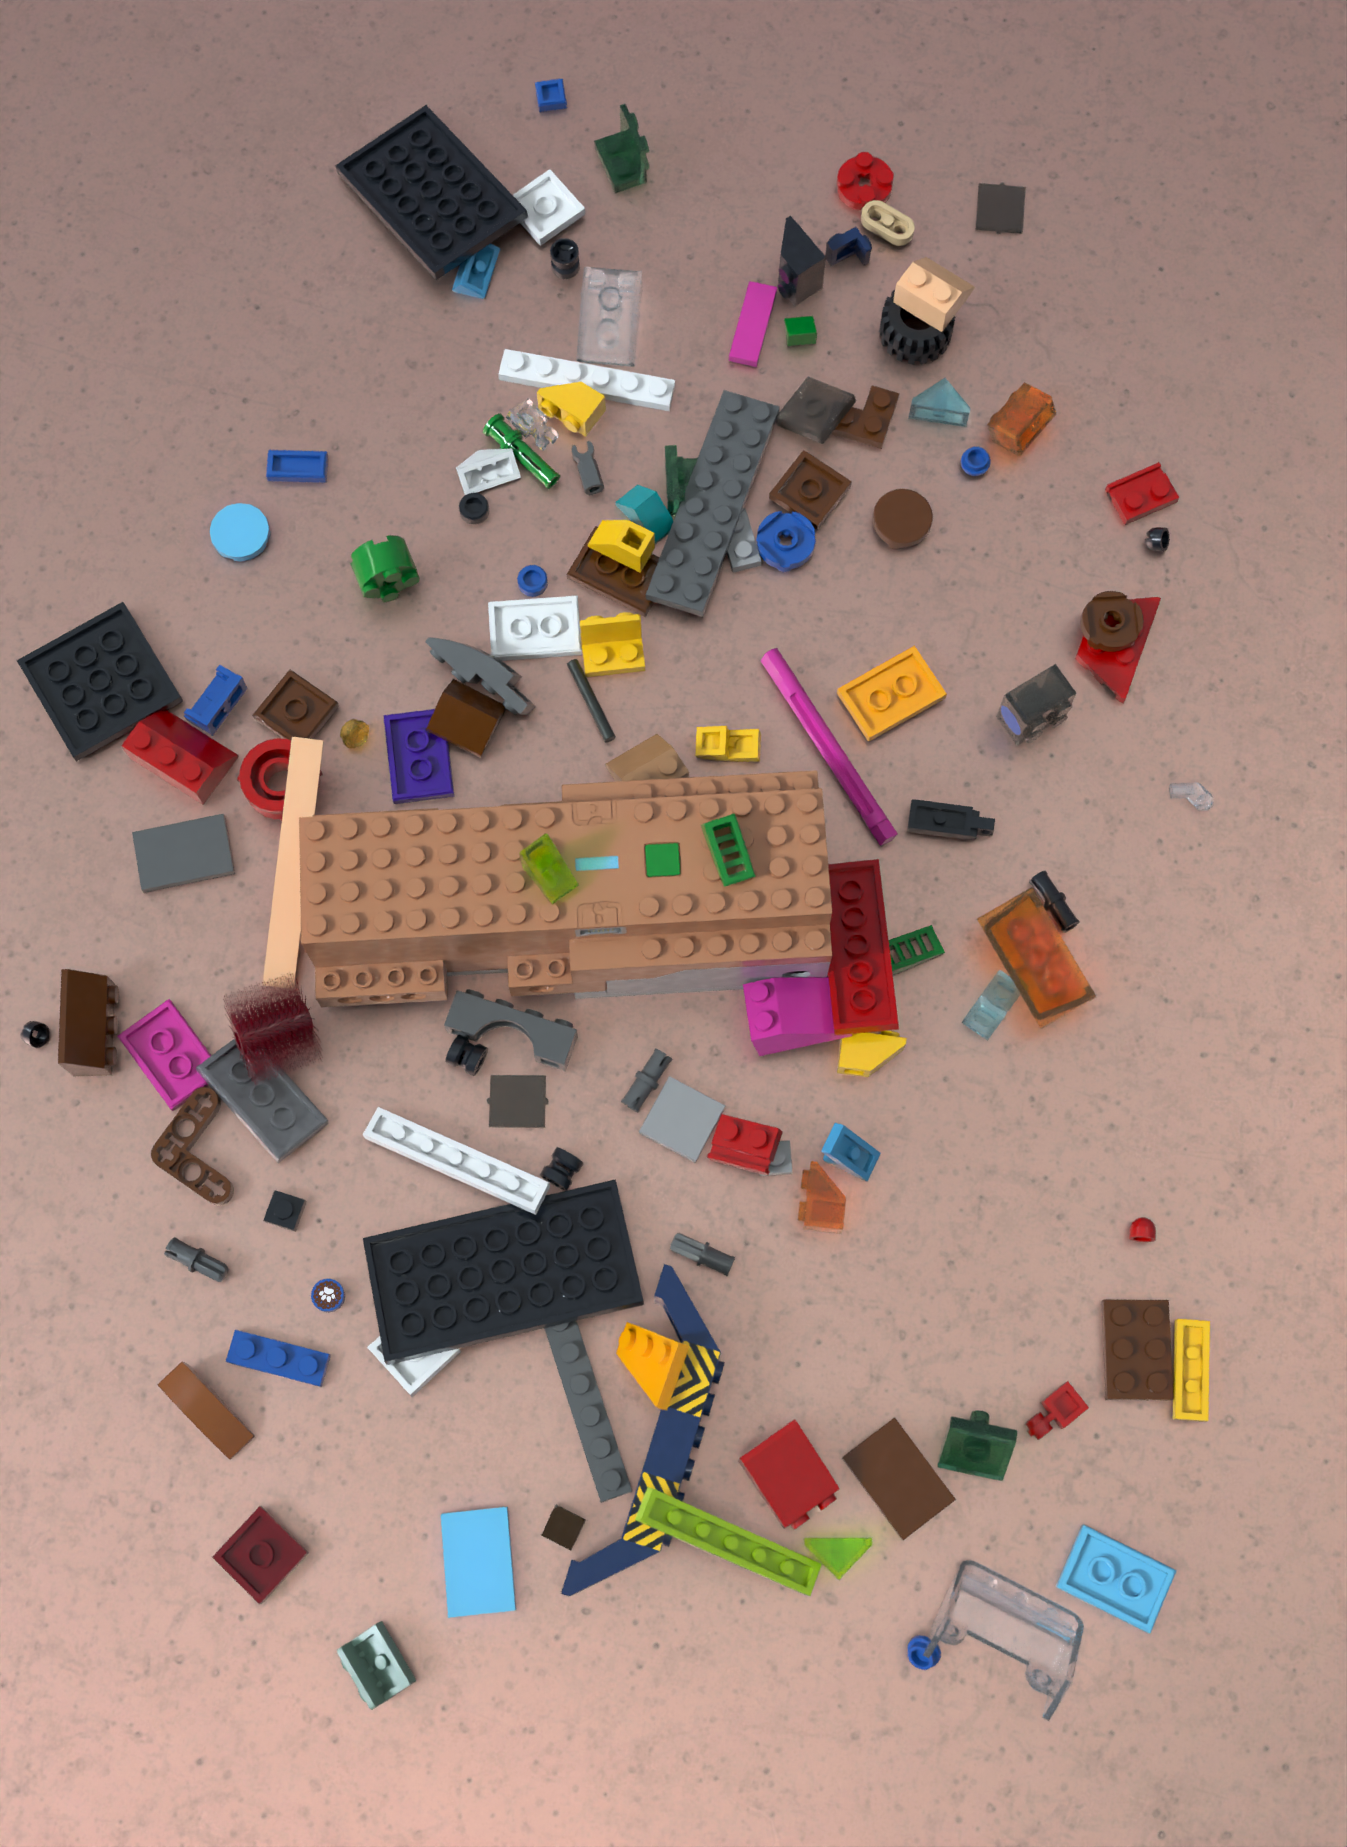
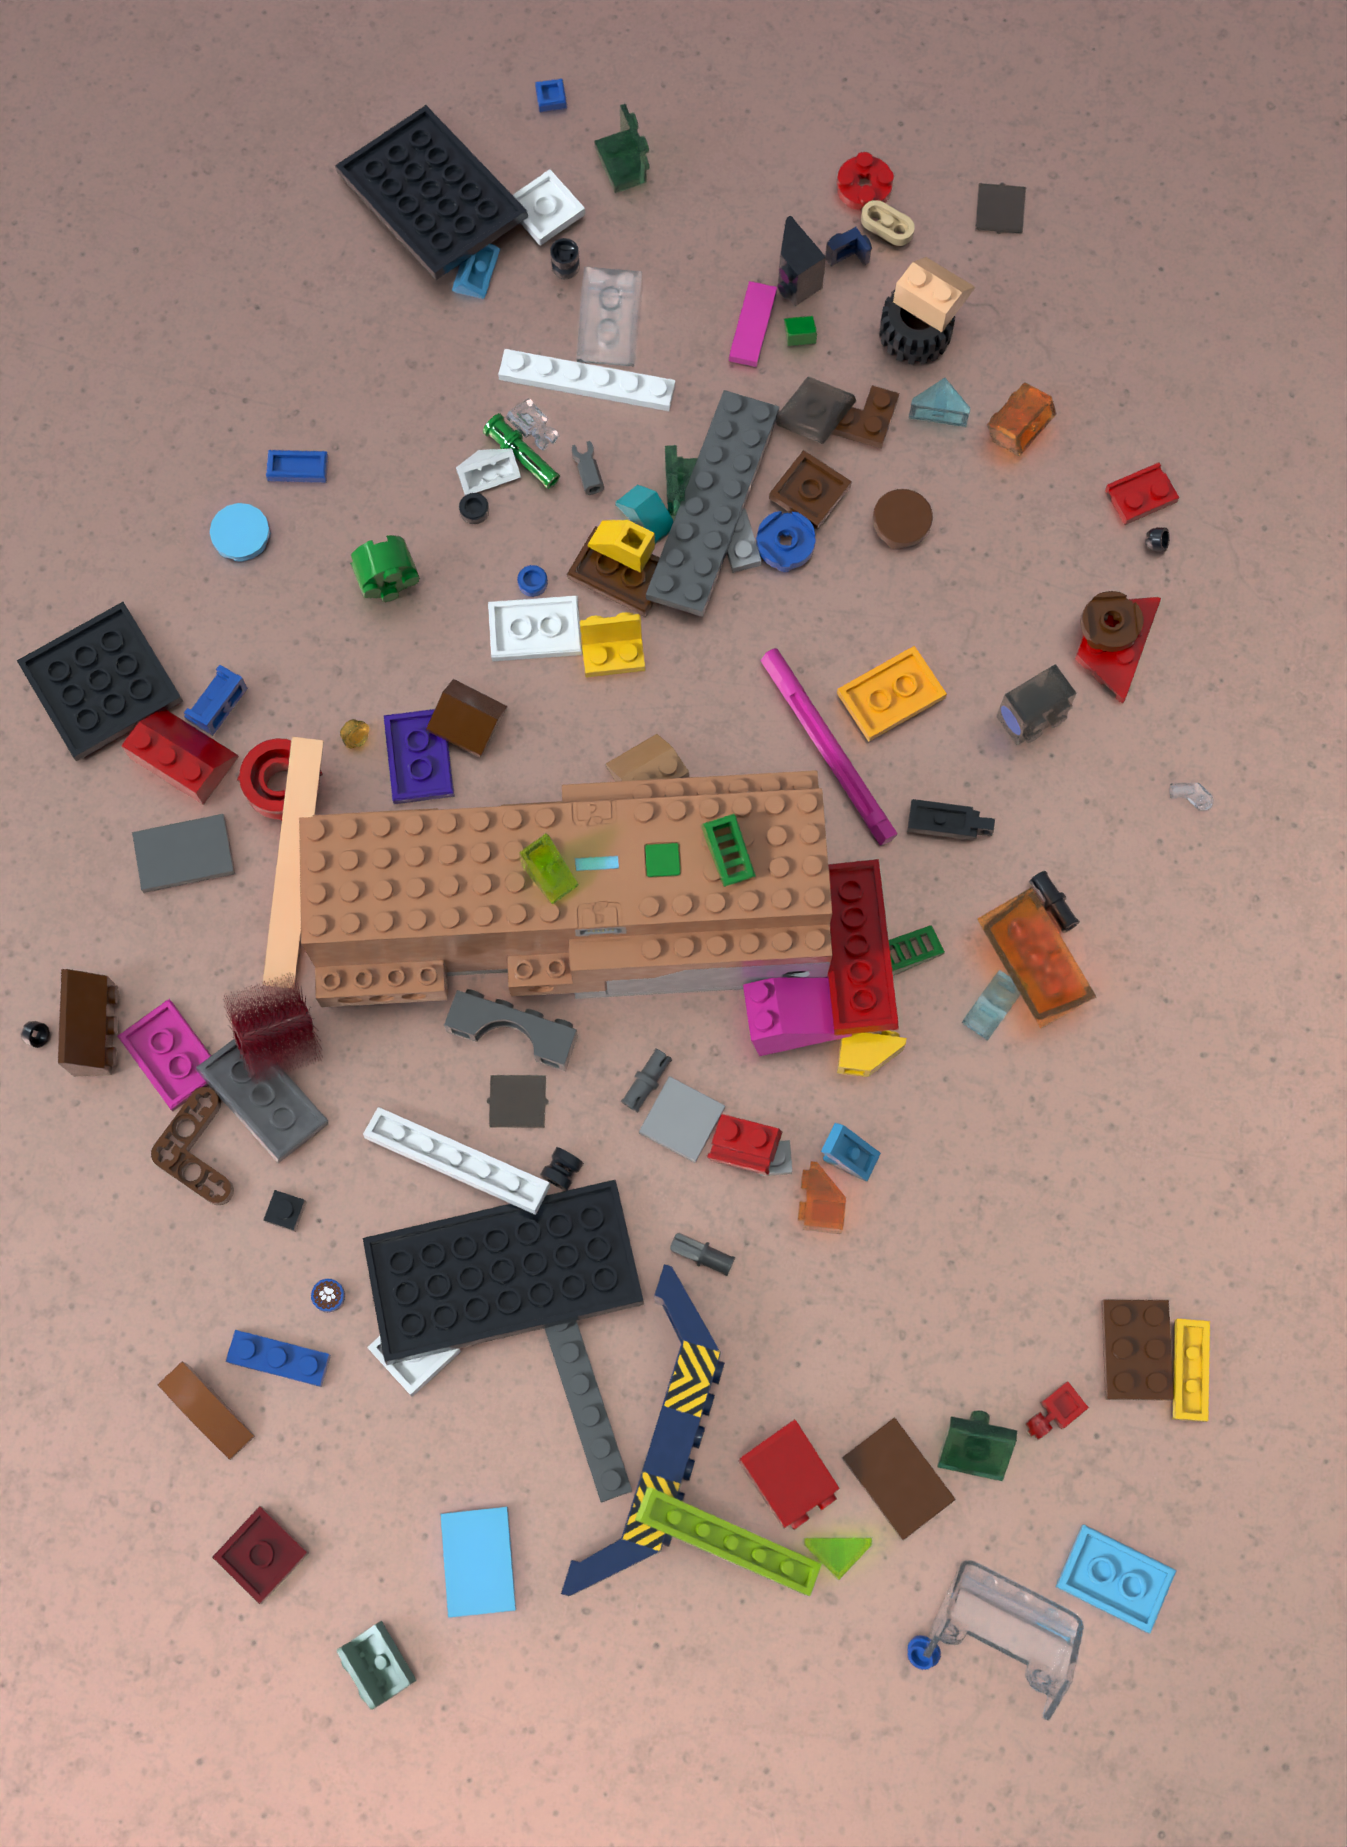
dark grey axle [164,1237,228,1282] -> none
reddish brown plate [252,669,339,740] -> none
dark grey slope [425,637,536,715] -> none
black wheel [445,1034,488,1076] -> none
yellow slope [537,381,606,436] -> none
dark brown slope [541,1504,586,1551] -> none
pearl dark grey bar [567,659,616,742] -> none
light orange wing [616,1322,689,1411] -> none
yellow slope [695,726,761,762] -> none
blue plate [961,447,991,476] -> none
red hinge [1129,1217,1156,1242] -> none

